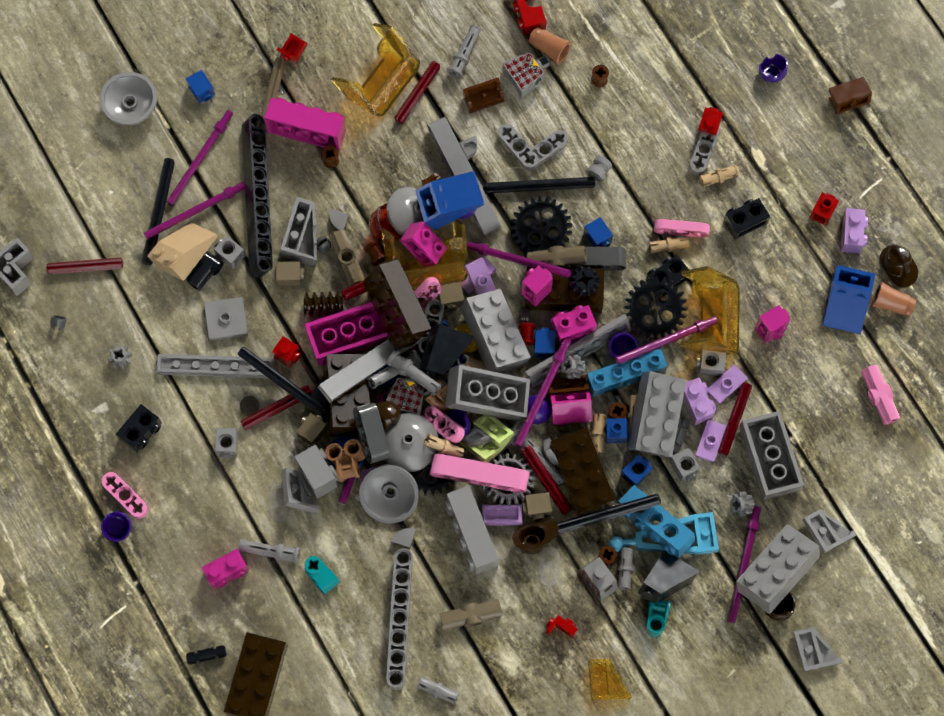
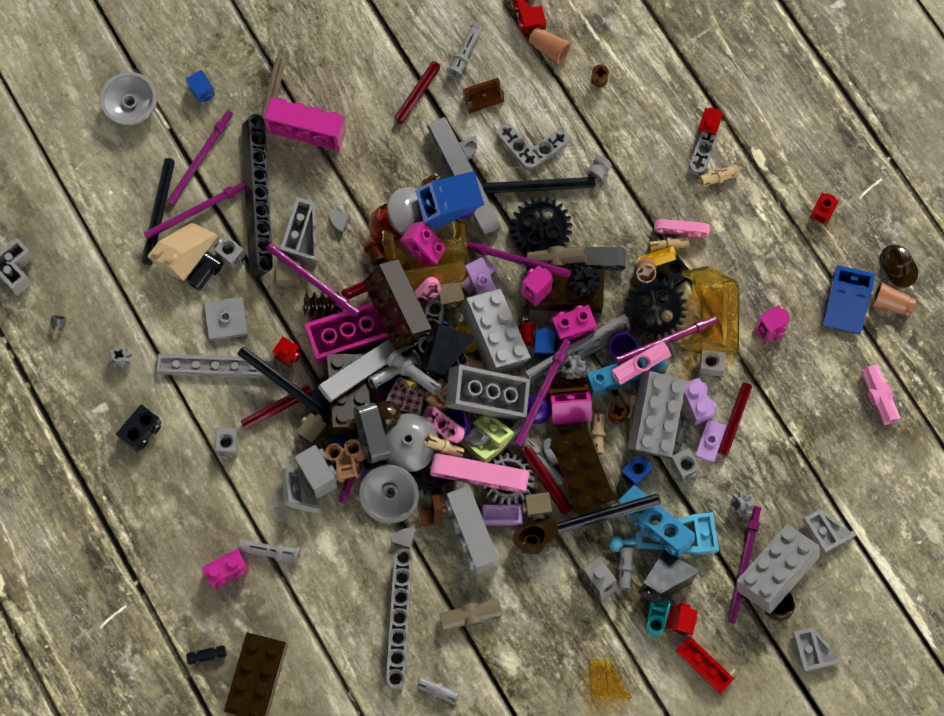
dark red axle [46,258,123,274] -> none
dark purple hair [101,511,132,542] -> none
bright pink beam [102,472,148,519] -> none
clear smoke tile [240,396,260,416] -> none
red bracket [276,33,308,63] -> none
teal piece [305,556,340,595] -> none
dark grey hinge [316,236,331,253] -> none
reddish brown bush [321,145,339,168] -> none
dark tan piece [329,230,365,286] -> none
clear yellow windscreen [331,23,420,116] -> none
torso [502,53,550,99] -> none
red bracket [545,615,578,639] -> none
blue brick [583,217,613,247] -> none
reddish brown bush [598,546,617,567] -> none
blue brick [605,418,627,444] -> none
lavender plate [708,364,748,405] -> none
black brick [724,198,770,240] -> none
light grey brick [739,411,804,501] -> none
dark purple hair [759,54,788,83] -> none
reddish brown hinge [829,77,872,114] -> none
lavender brick [840,208,868,254] -> none
none -> magenta bar [267,244,360,317]
none -> reddish brown bracket [420,494,446,527]
none -> bright pink piece [611,341,671,385]
none -> yellow tile [636,246,676,270]
none -> medium nougat wheel [636,258,656,283]
none -> red brick [665,603,698,635]
none -> red plate [675,636,735,694]

